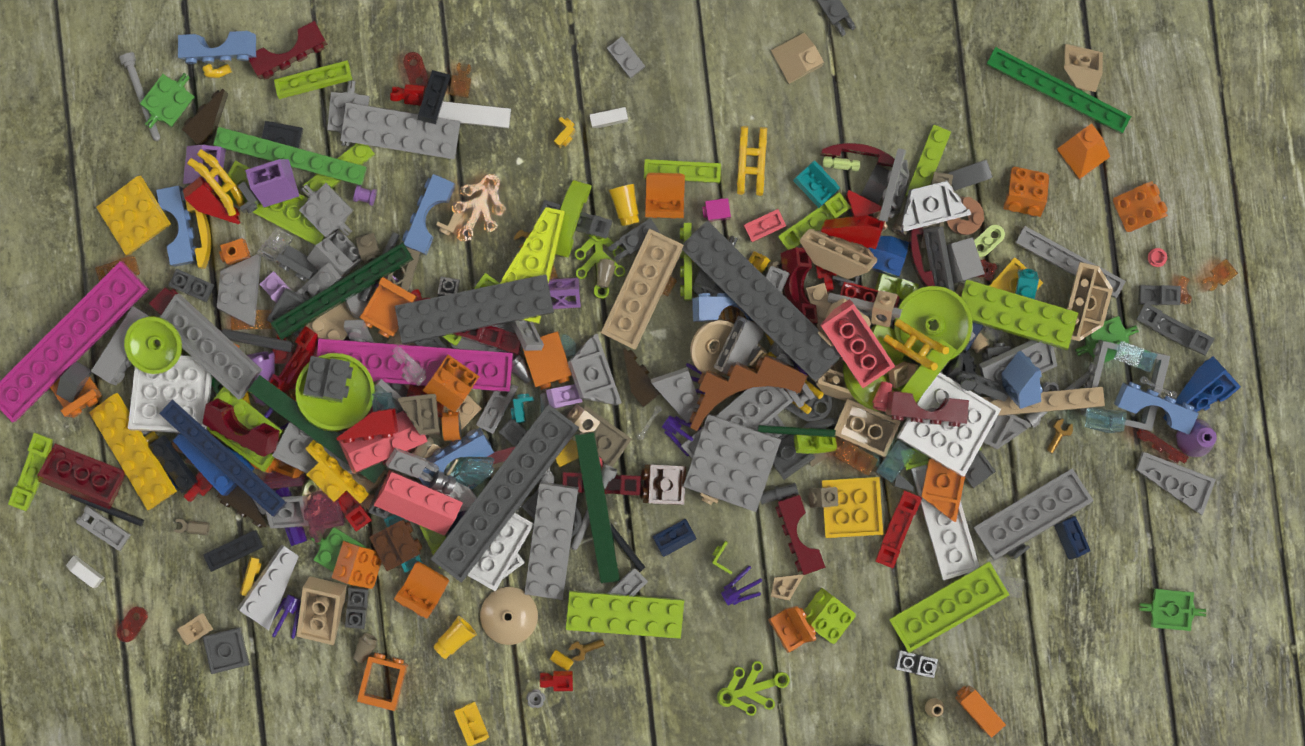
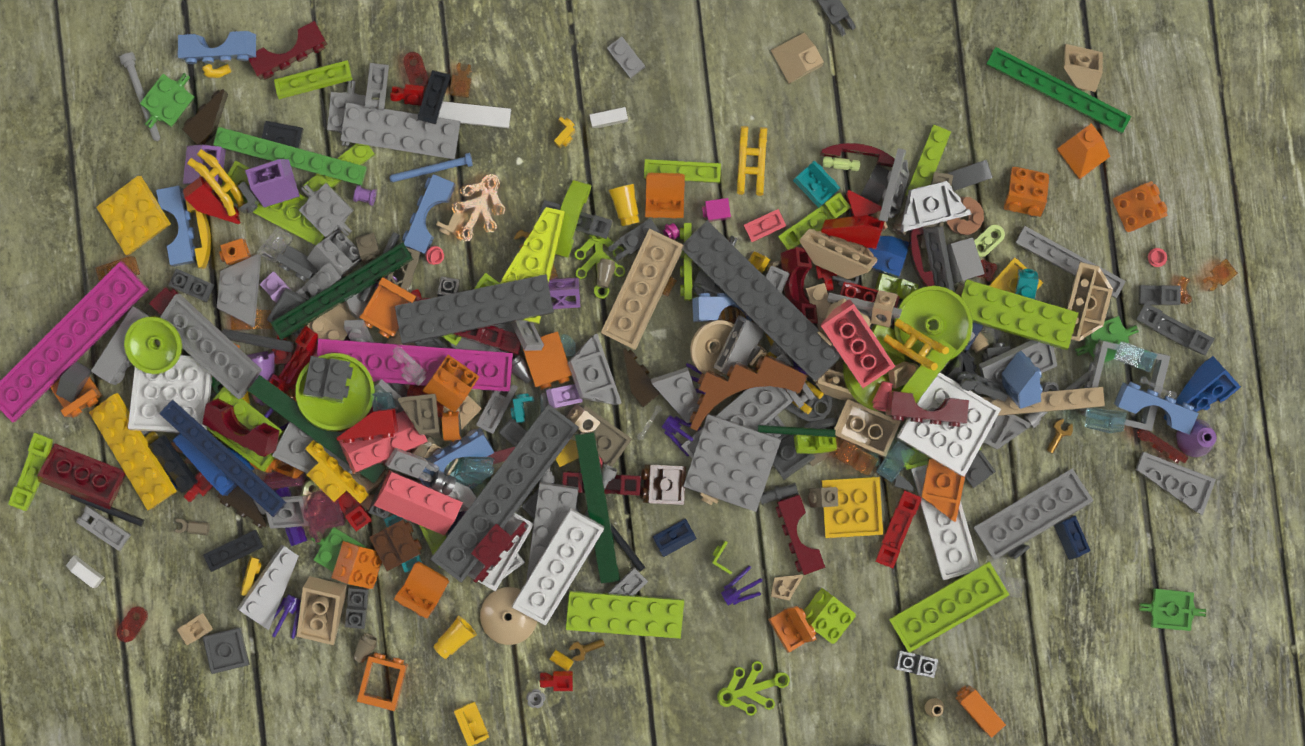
none -> light grey plate [365,63,389,110]
none -> medium blue bar [389,153,473,182]
none -> coral plate [425,246,444,265]
none -> dark red bracket [471,521,527,583]
none -> white plate [512,508,604,625]
none -> dark pink plate [663,223,680,240]

